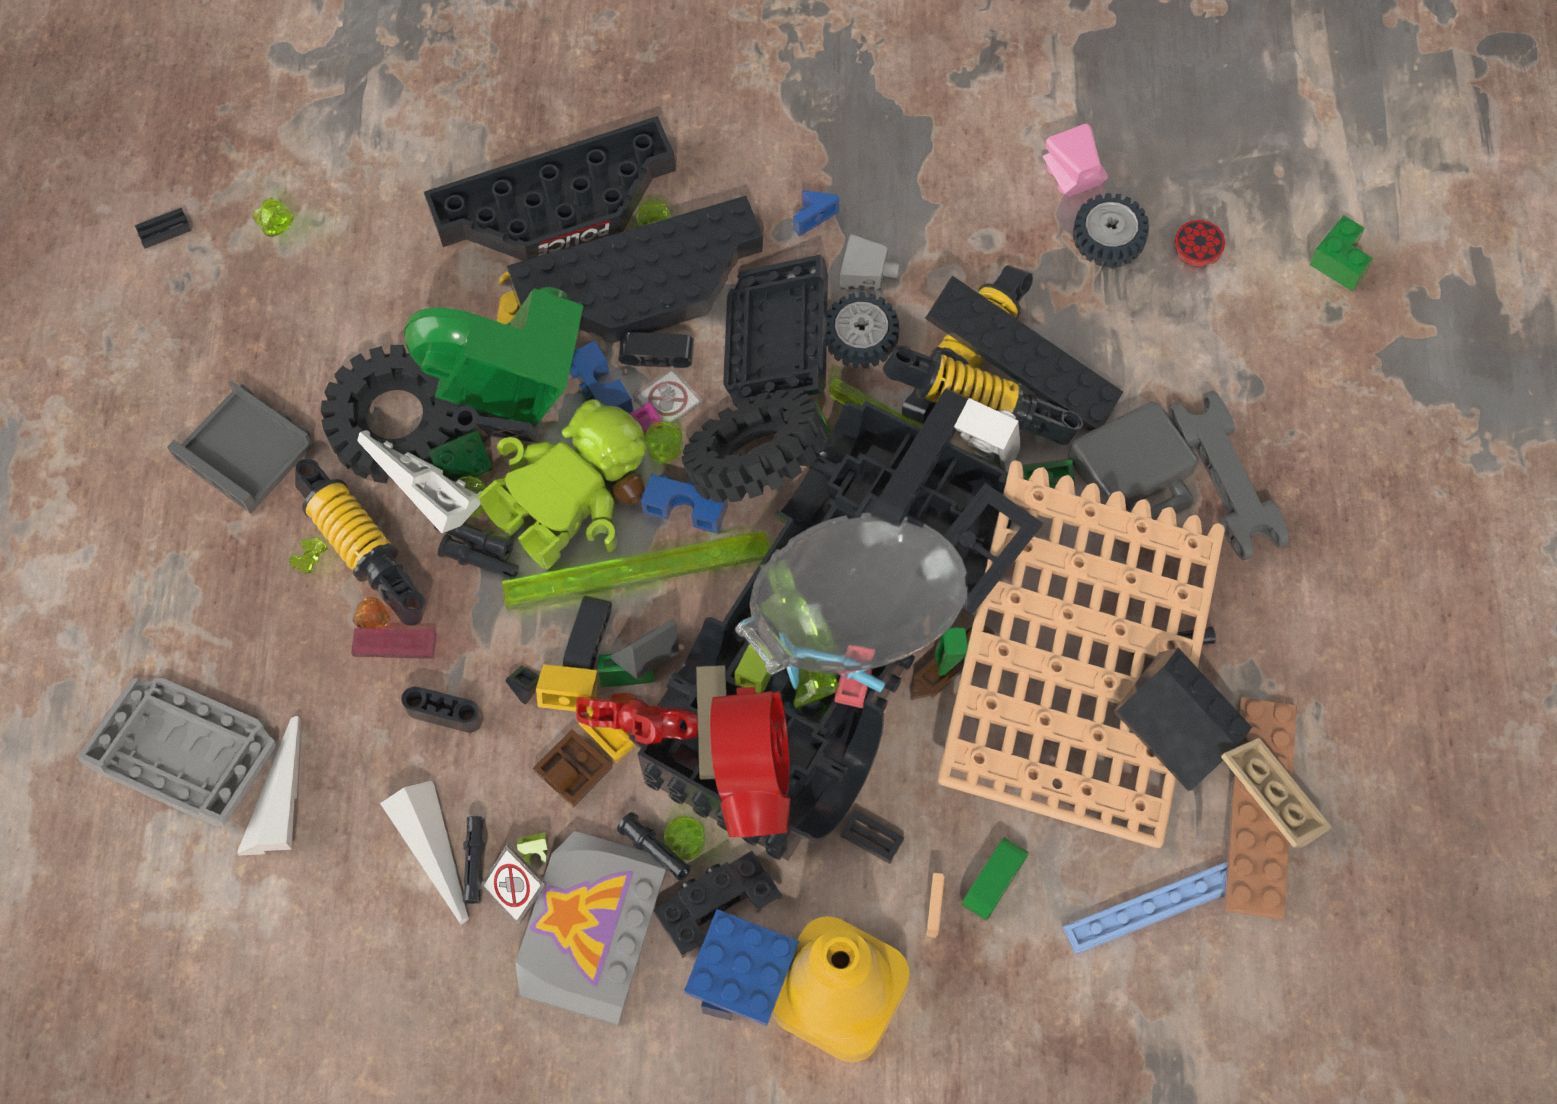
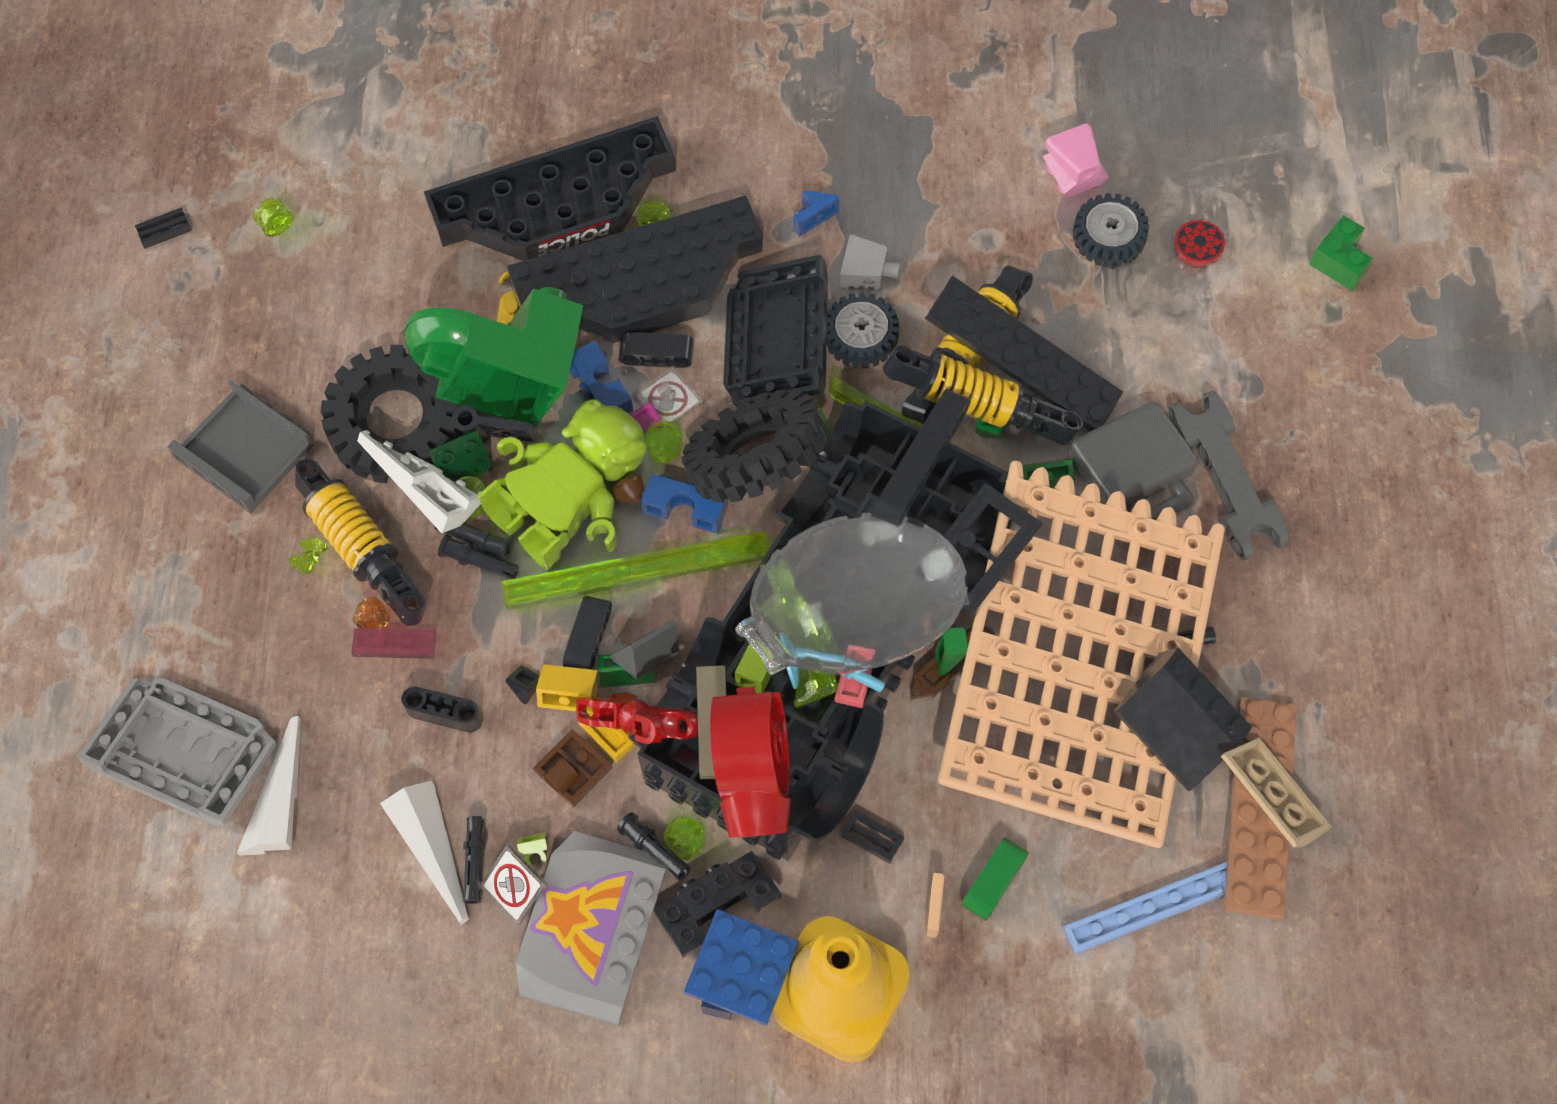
white wedge [954,398,1021,472] -> none

